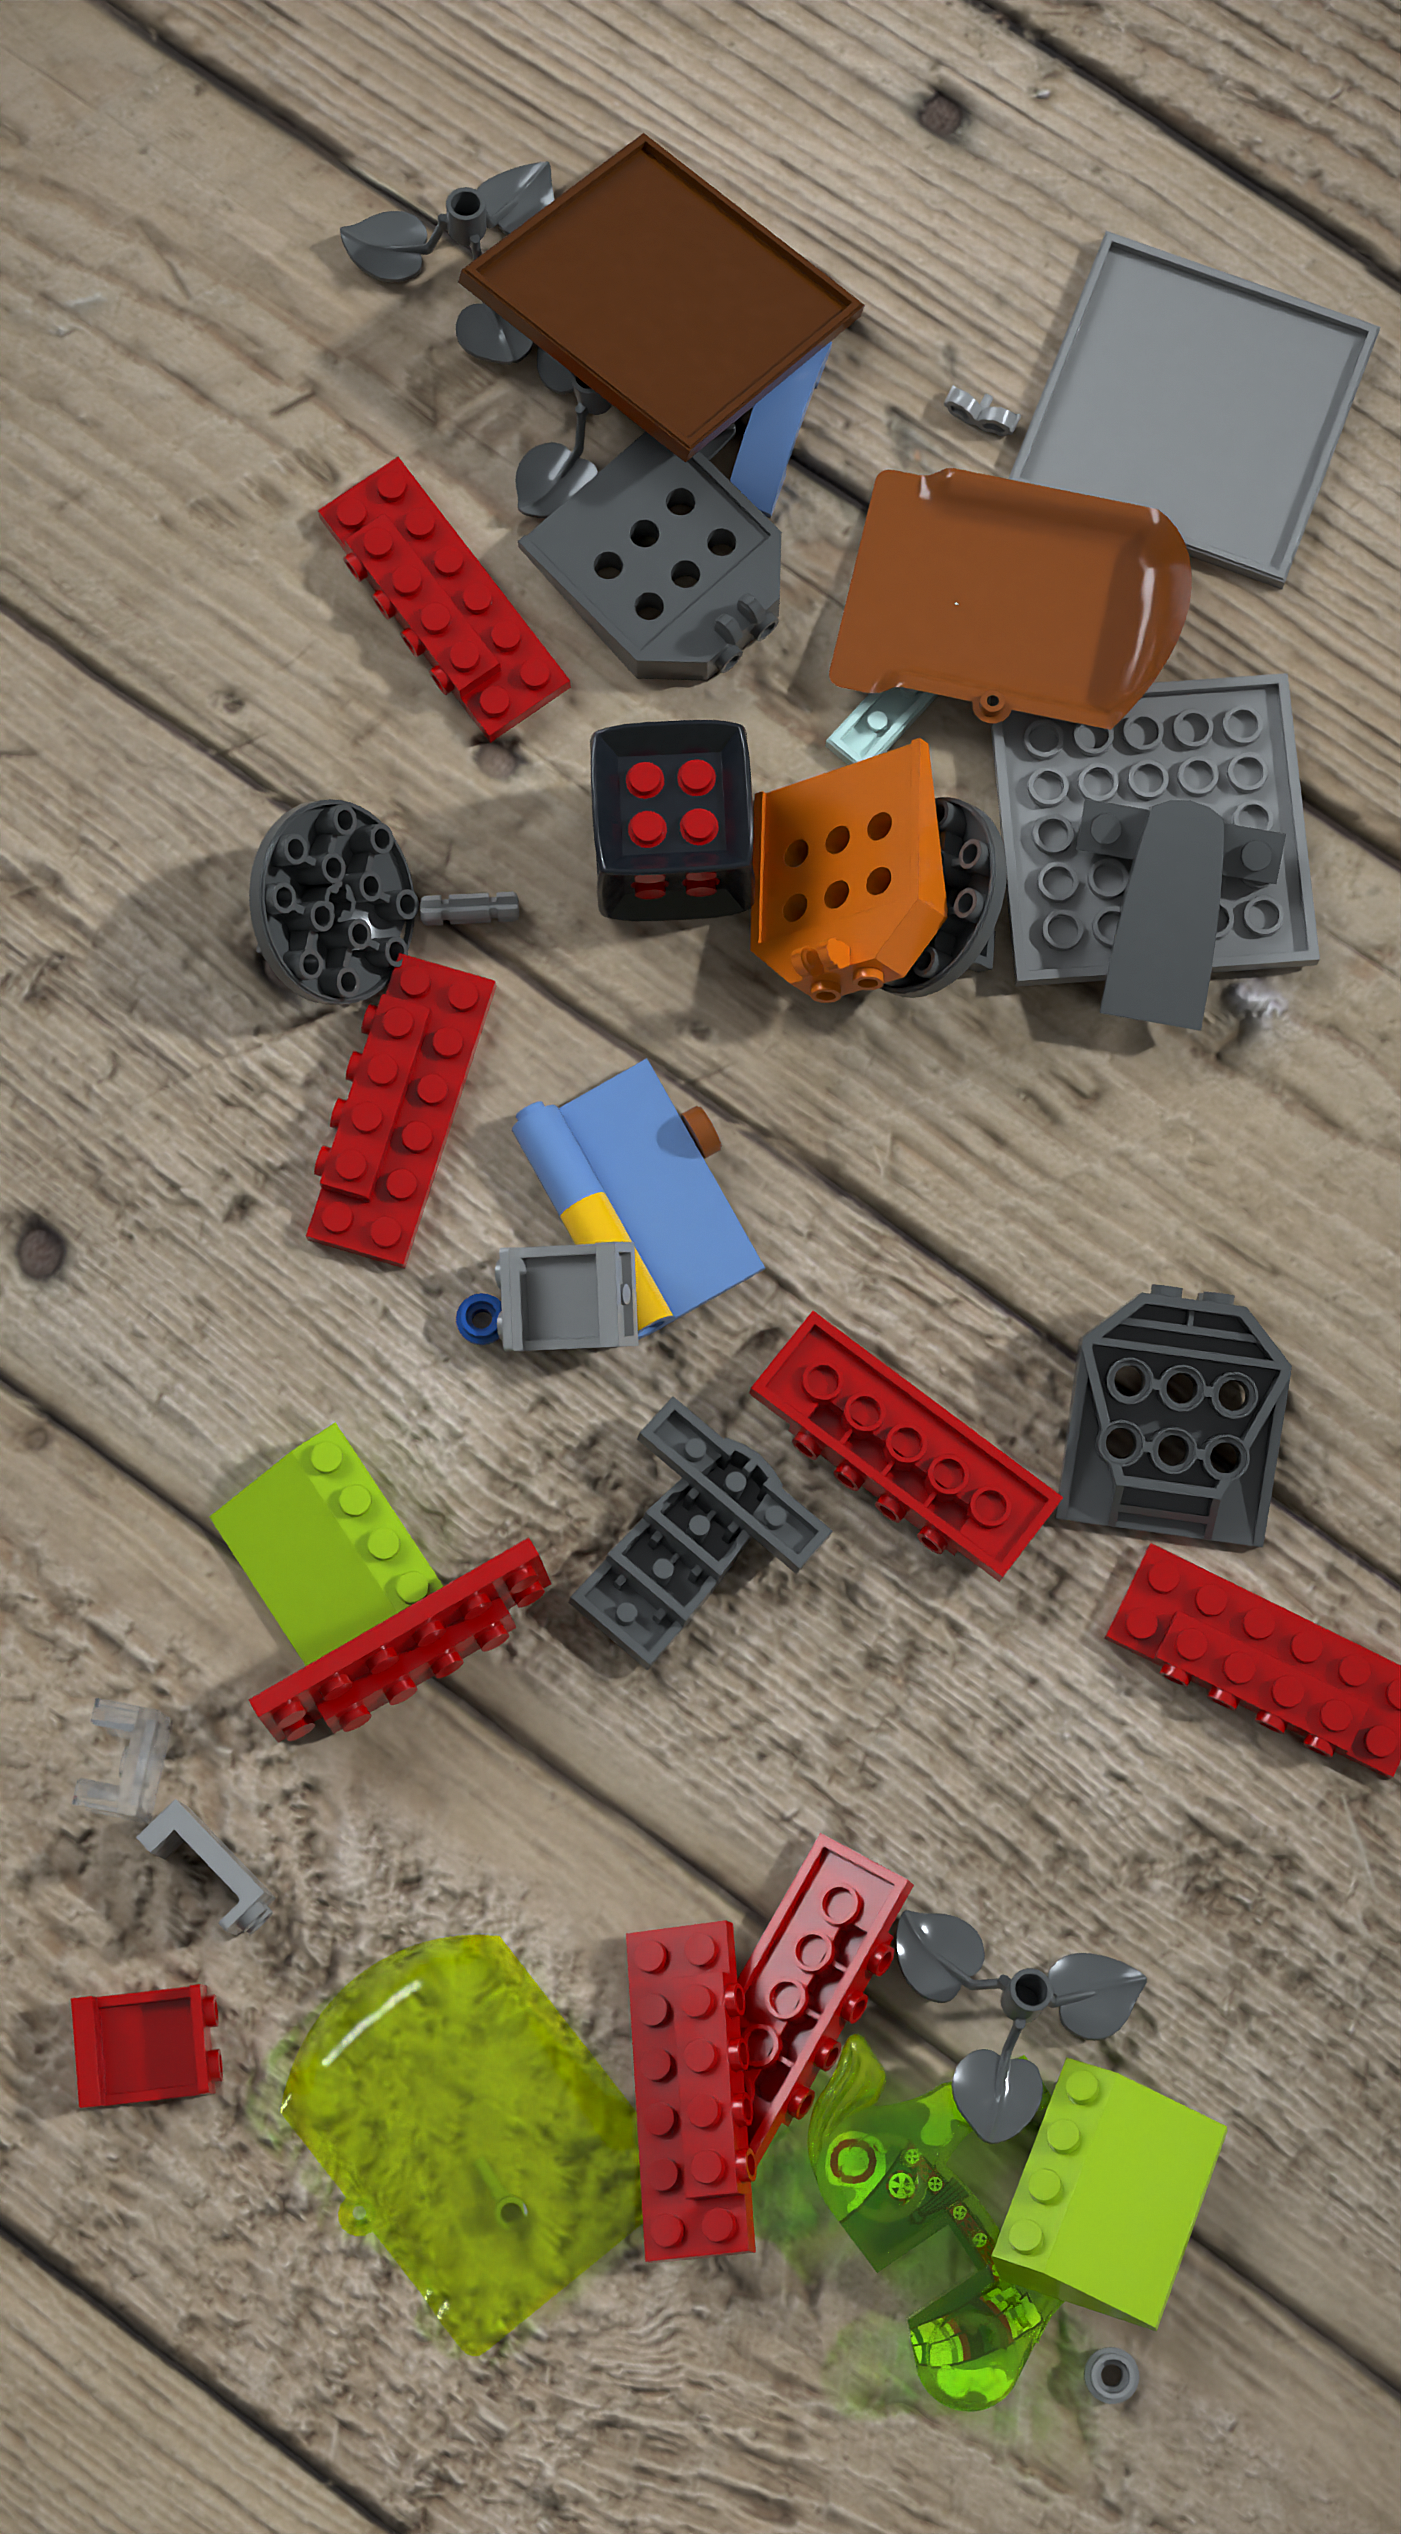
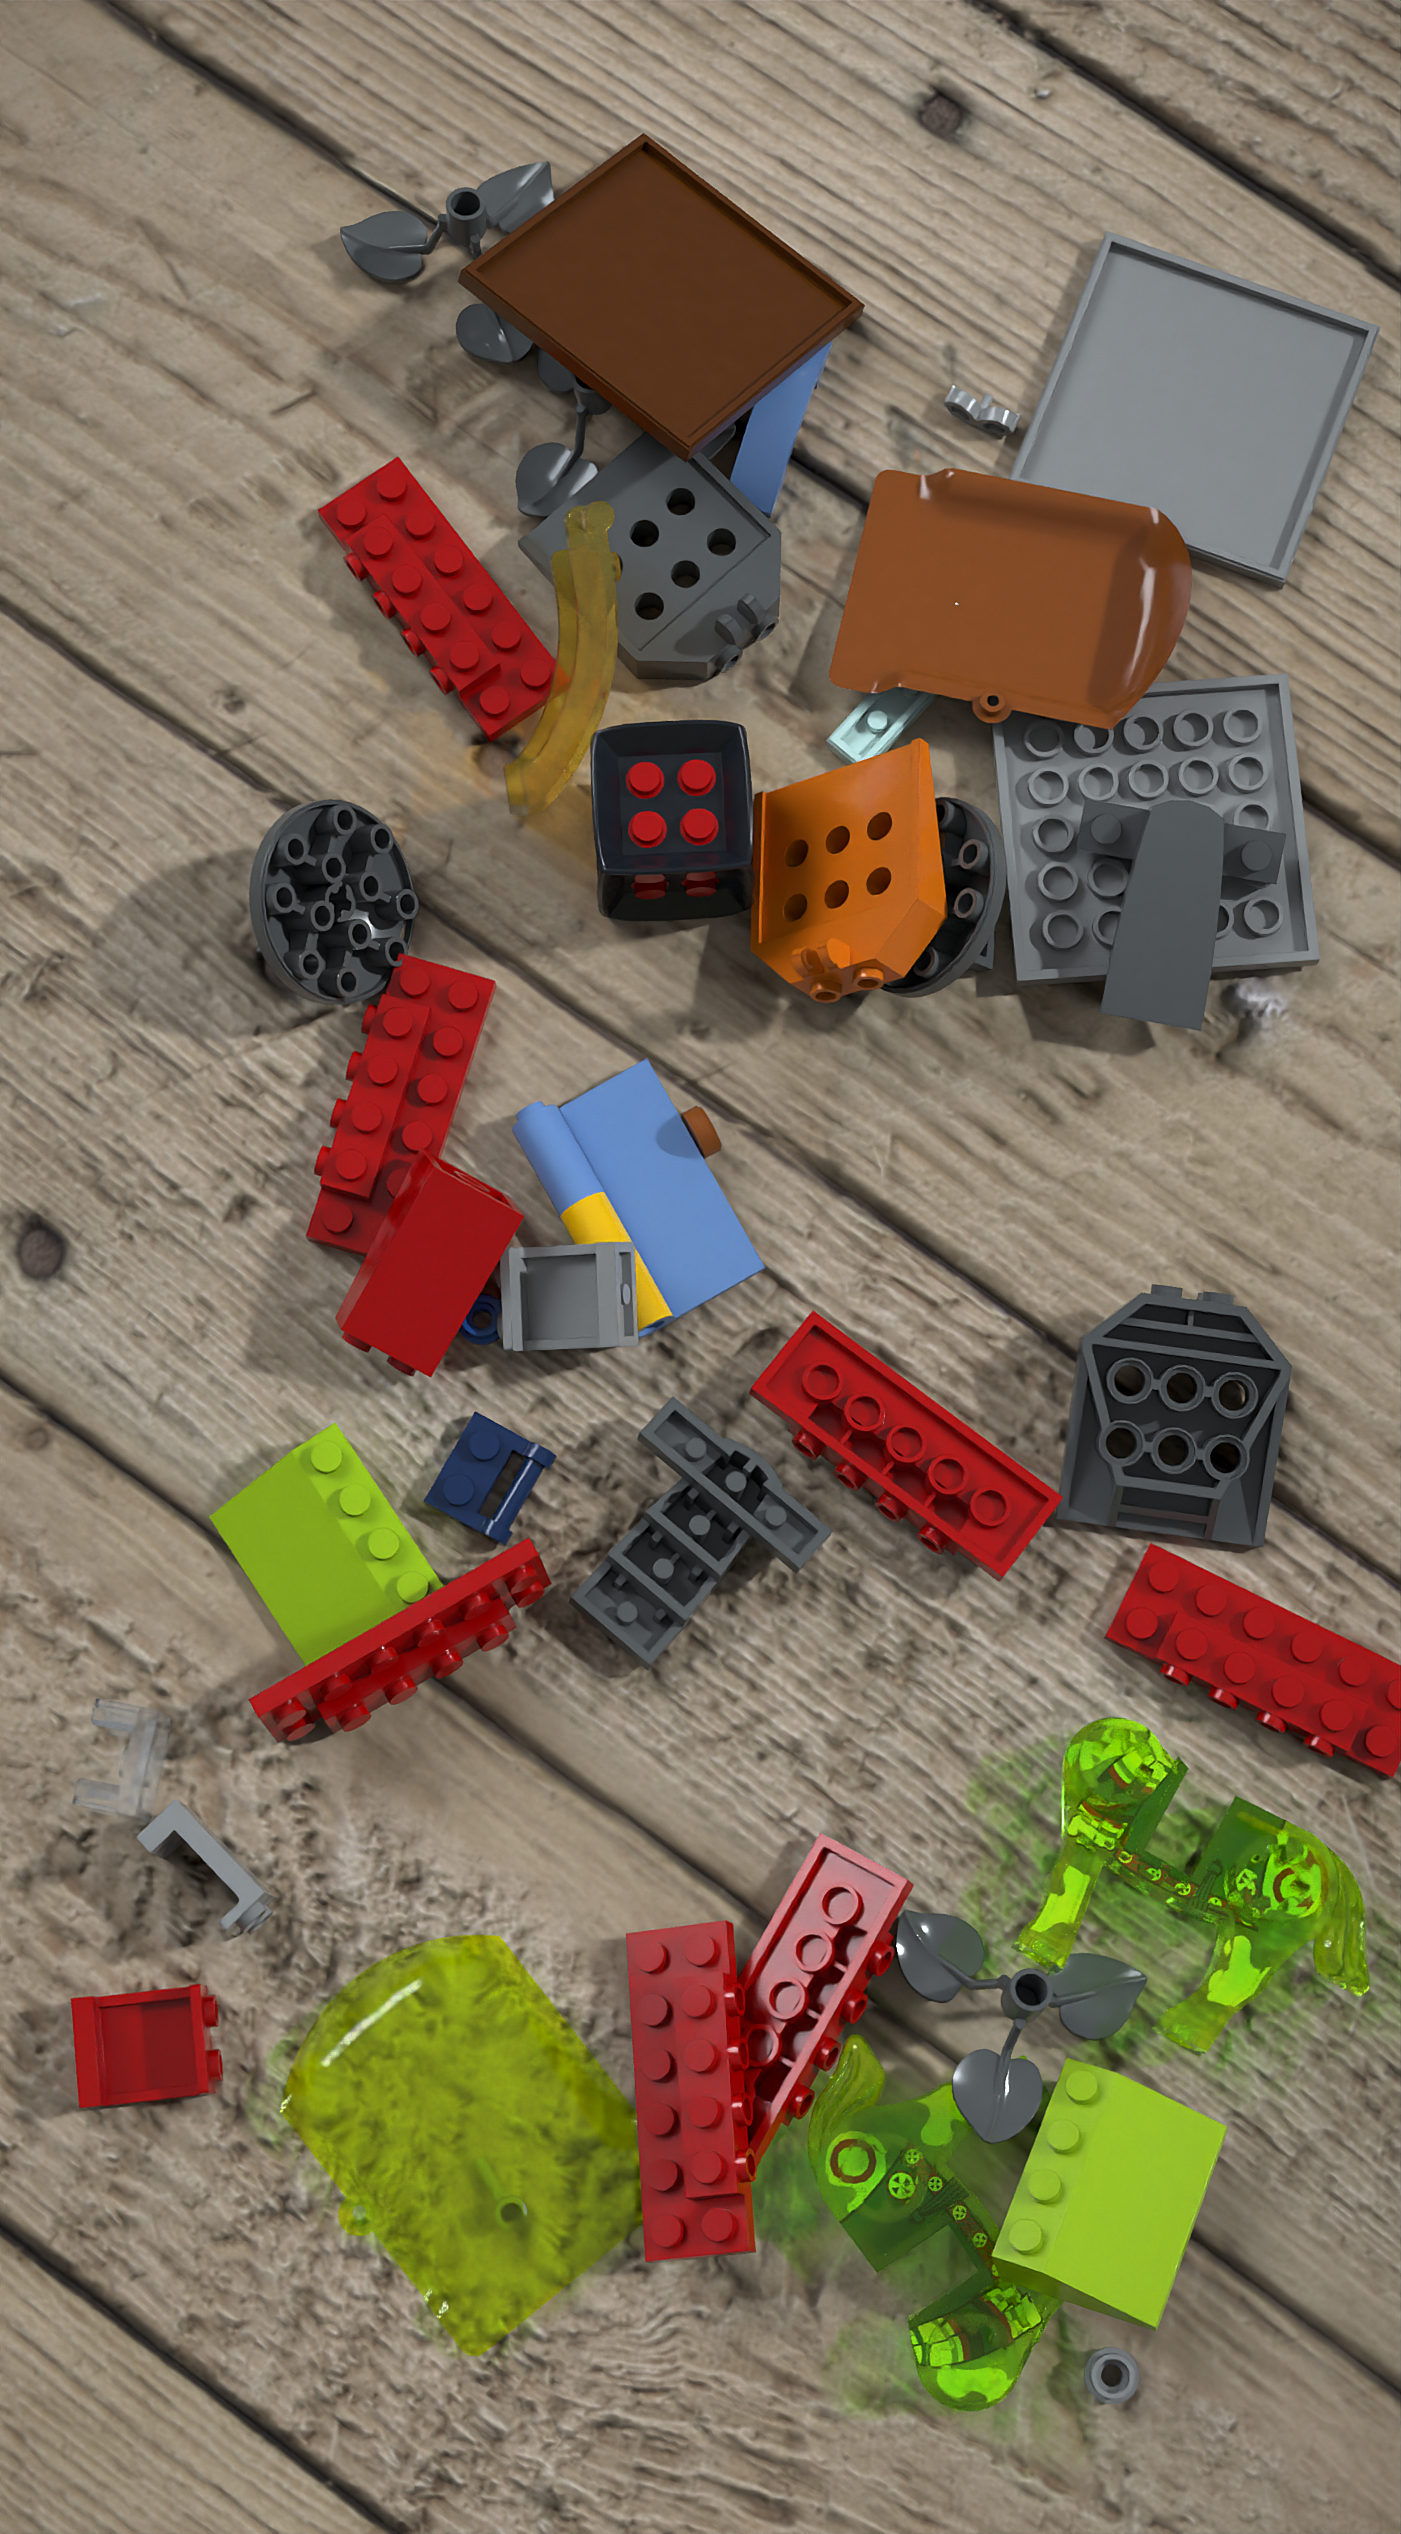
light grey axle [420,892,519,926] -> none
none -> red slope [335,1148,524,1377]
none -> dark blue plate [424,1411,557,1547]
none -> clear yellow windscreen [503,501,621,816]
none -> clear neon green animal [1010,1717,1371,2057]

